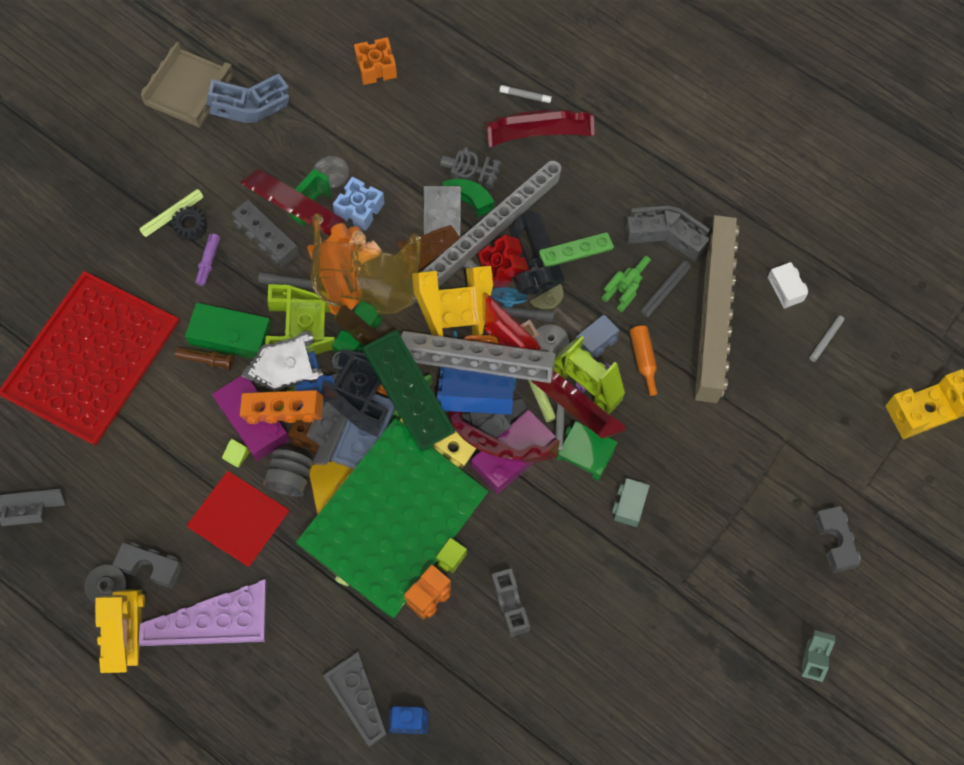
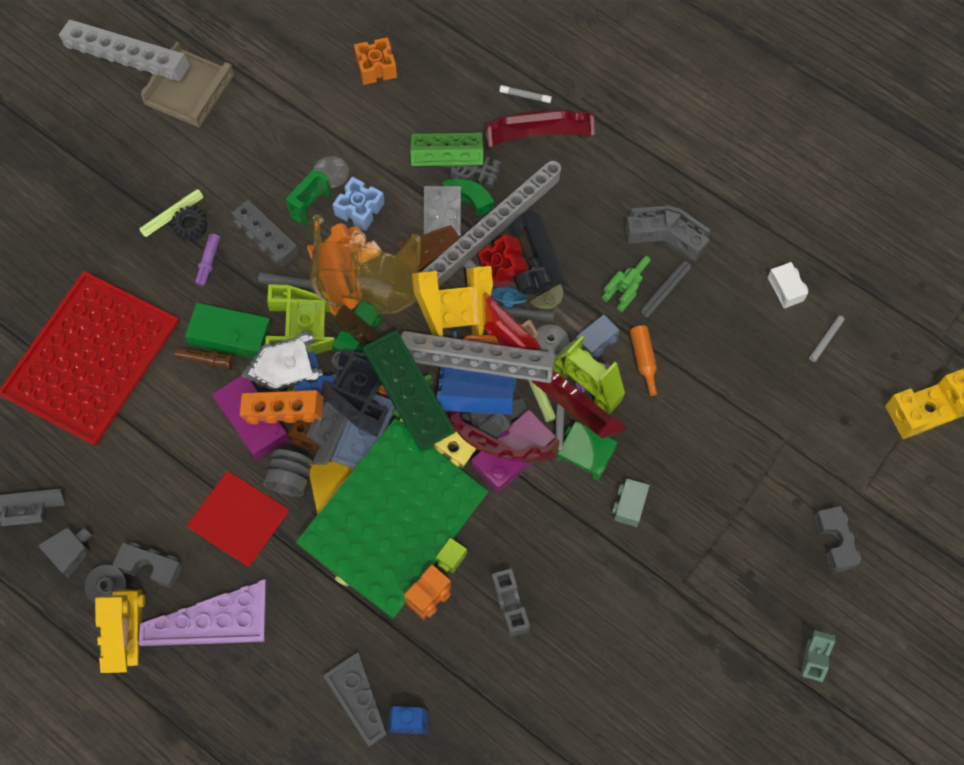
sand blue brick [206,73,289,123] -> none
lime slope [222,439,249,468] -> none
dark red windscreen [240,168,345,236] -> none
bright green bracket [539,232,614,267] -> none
dark tan brick [695,215,739,403] -> none
none -> dark grey torso [39,527,92,578]
none -> light grey brick [59,19,190,81]
none -> bright green fence [411,133,483,166]

